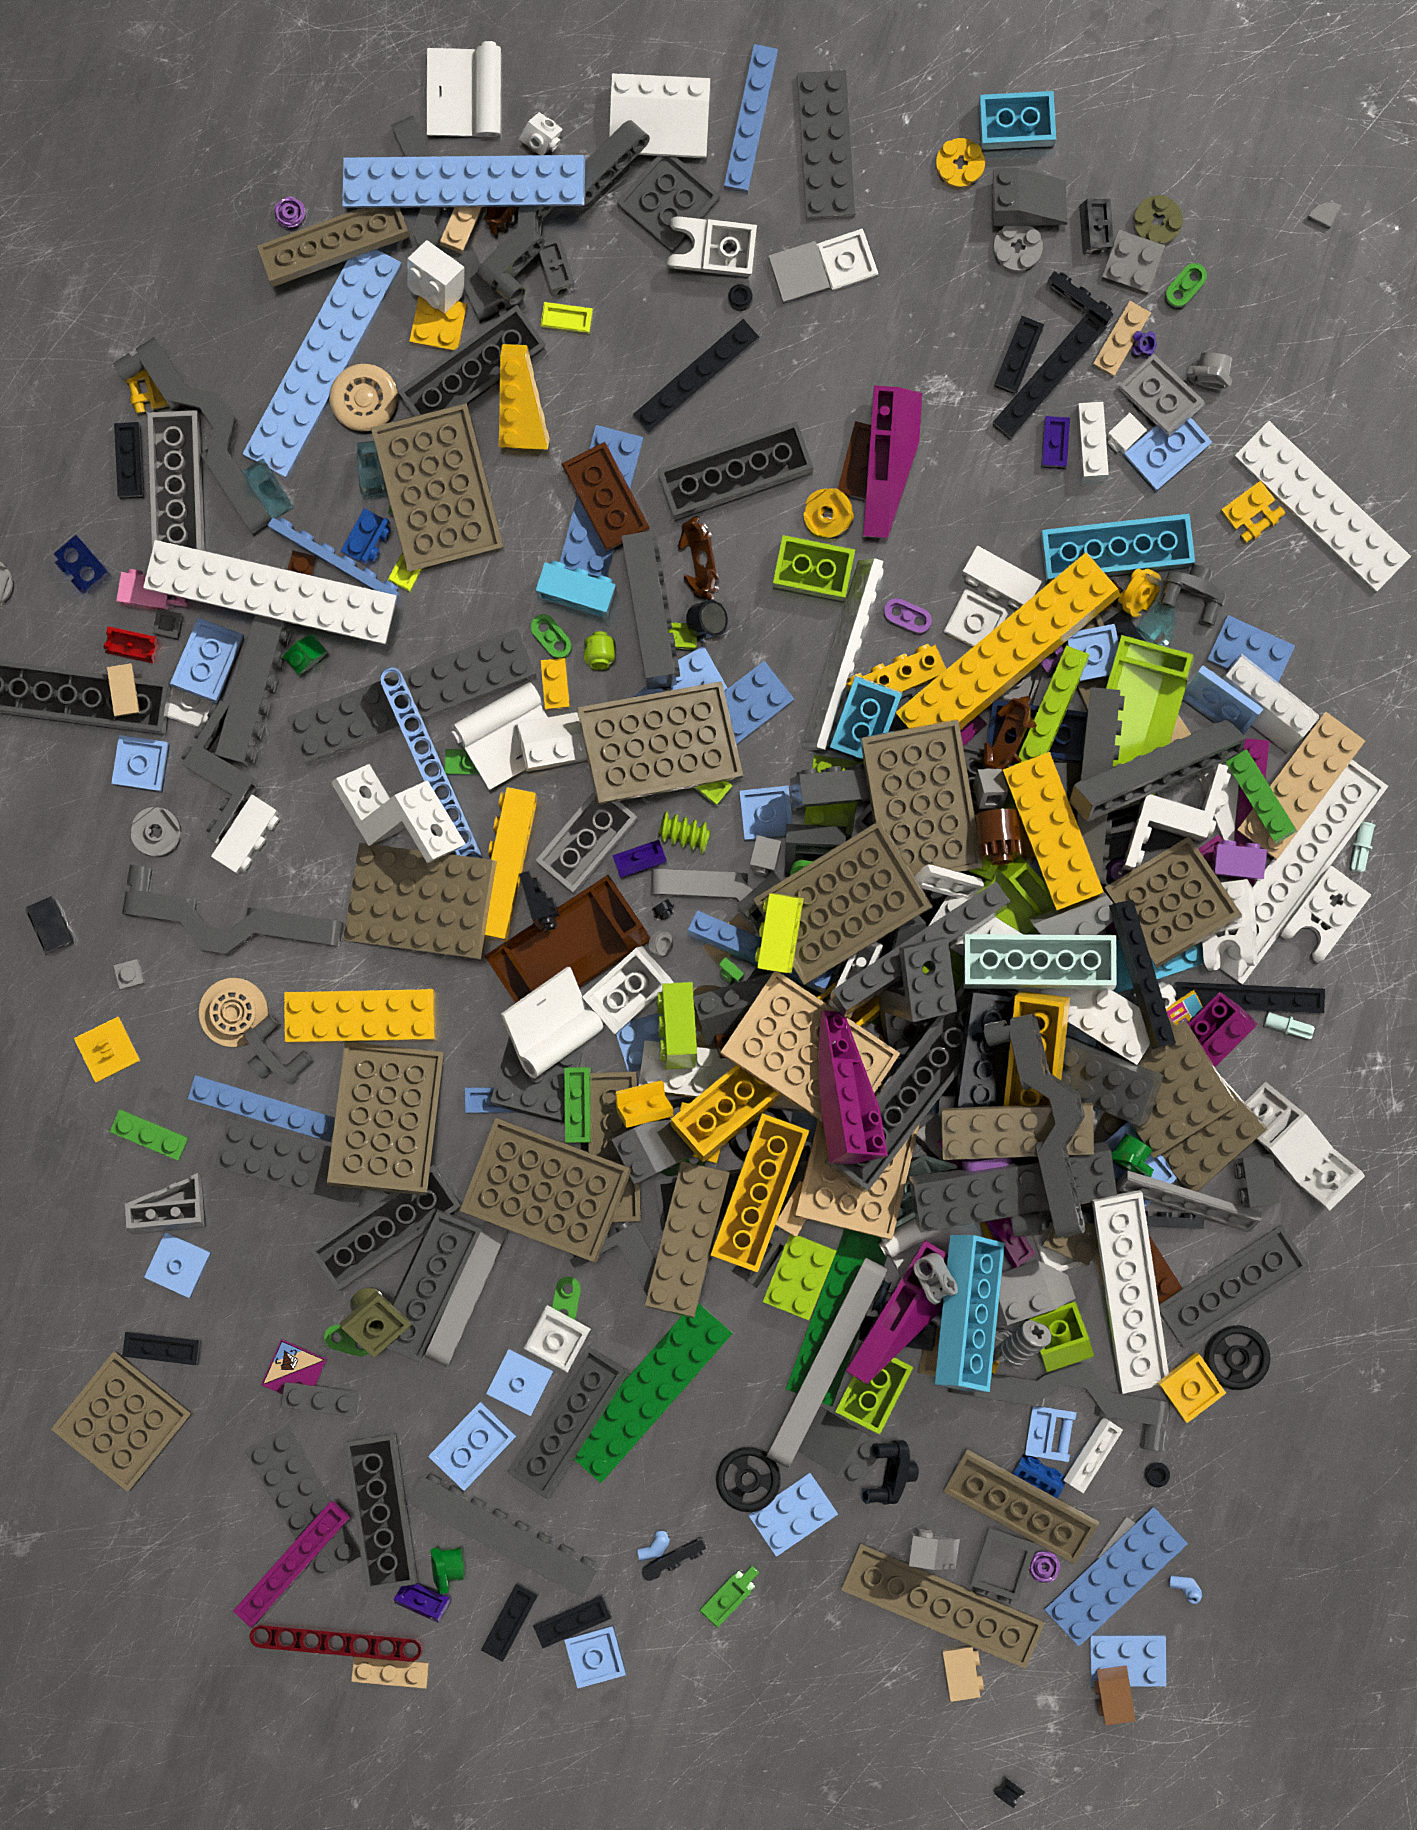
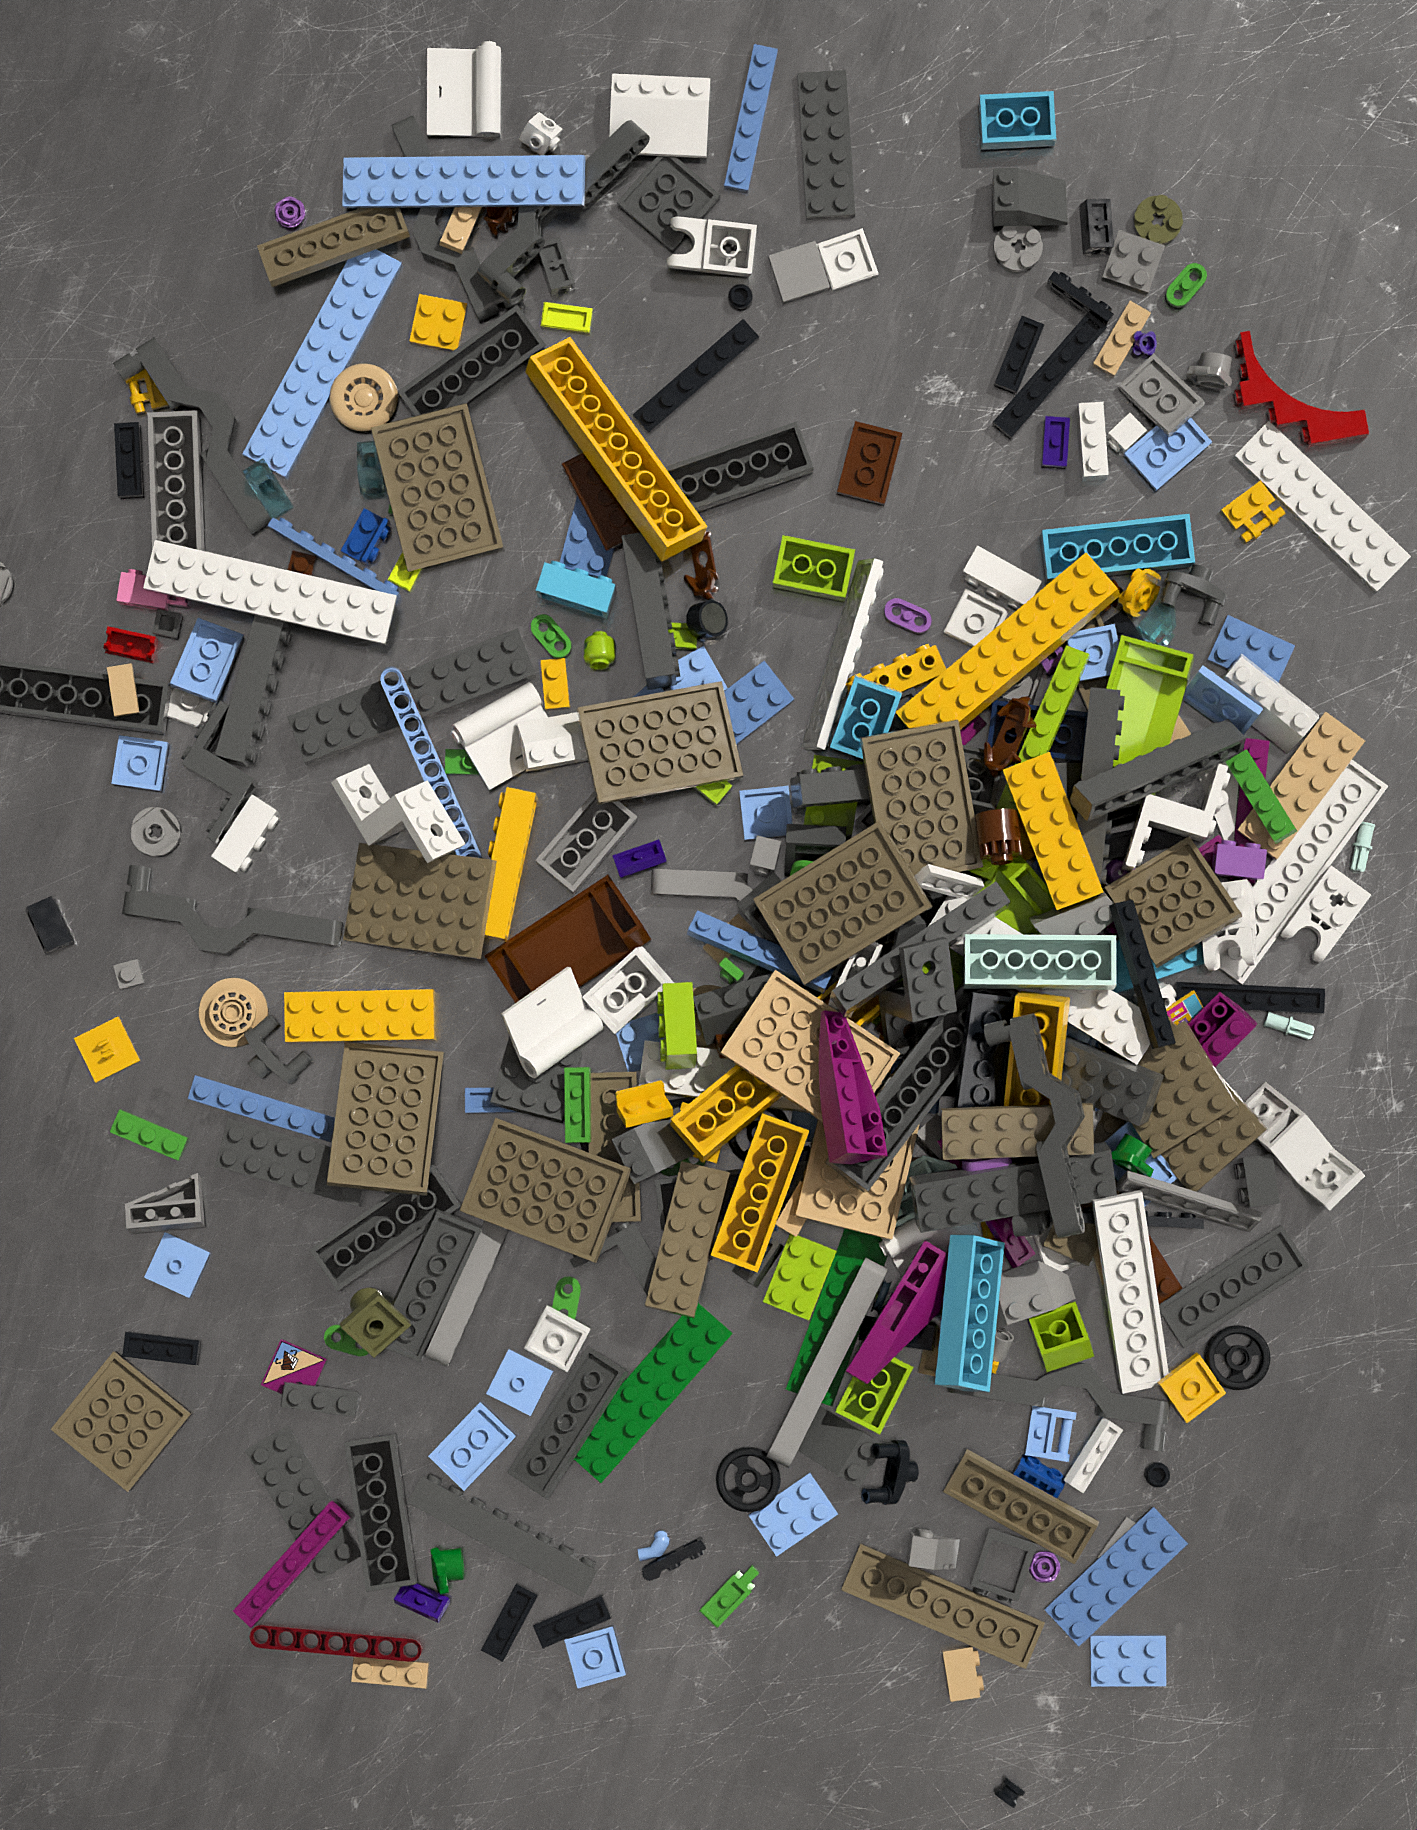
clear blue brick [54,535,111,594] -> none
green brick [283,634,327,675] -> none
white brick [407,240,464,313] -> none
yellow wedge [499,344,550,449] -> none
black plate [519,871,560,932] -> none
light grey tile [649,930,673,956] -> none
black plate [652,899,675,920] -> none
lime piece [658,811,712,854] -> none
neon yellow brick [755,893,804,973] -> none
yellow plate [804,488,854,538] -> none
magenta wedge [863,385,923,538] -> none
light grey piece [914,1253,958,1304] -> none
yellow plate [936,138,985,188] -> none
light grey brick [973,769,1008,809] -> none
light grey piece [1000,1320,1052,1369] -> none
medium nougat brick [1093,1665,1135,1725] -> none
light blue arm [1169,1576,1202,1604] -> none
light grey tile [1308,203,1341,228] -> none
none -> yellow brick [525,337,707,562]
none -> red arch [1234,331,1369,448]

